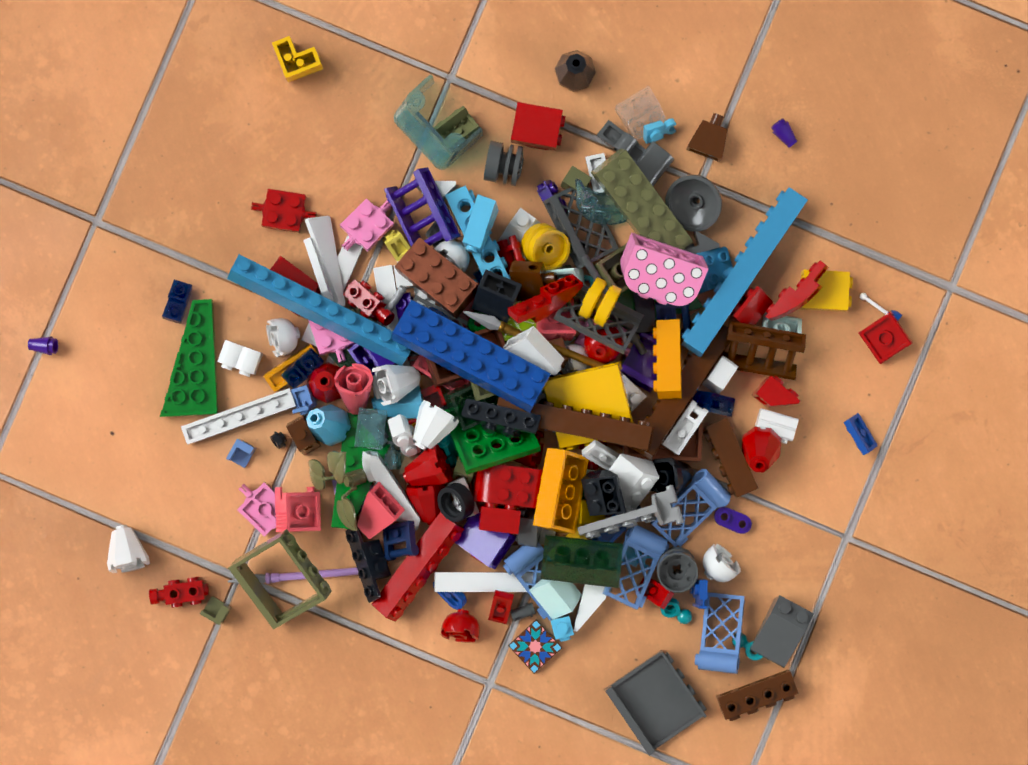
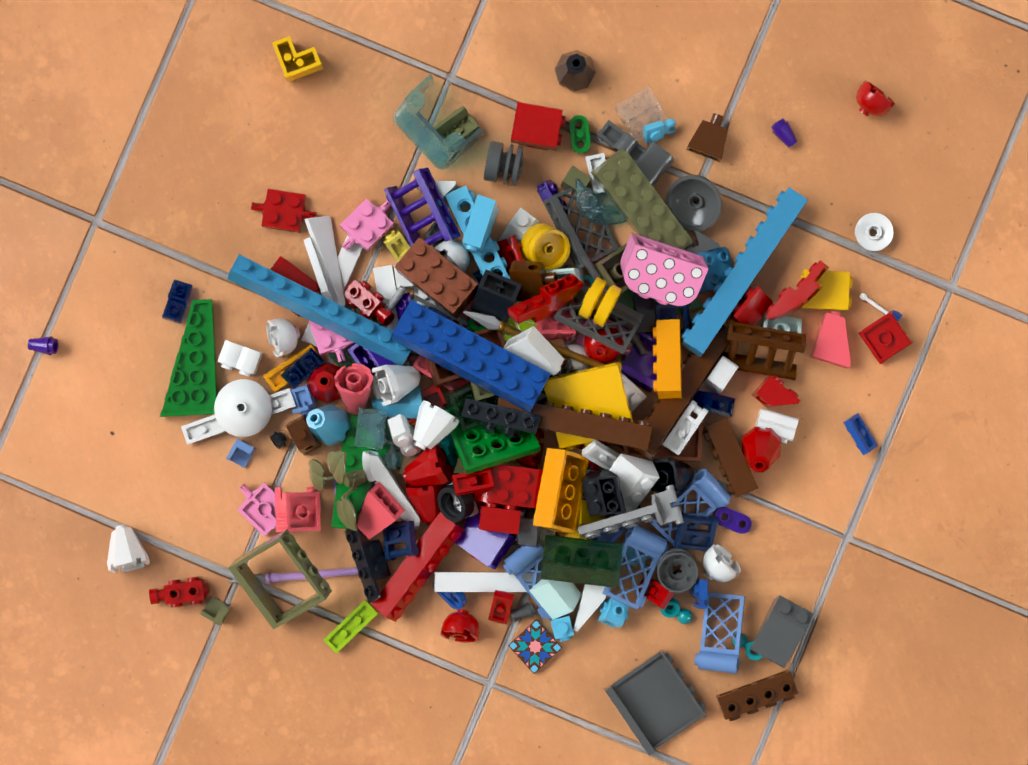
none -> white dish [214,379,272,437]
none -> lime plate [323,599,378,654]
none -> red slope [452,468,495,497]
none -> green plate [569,115,591,154]
none -> medium azure brick [598,598,629,629]
none -> dark blue plate [673,513,718,551]
none -> coral slope [810,310,851,369]
none -> white dish [855,213,893,251]
none -> red cylinder [856,80,895,117]

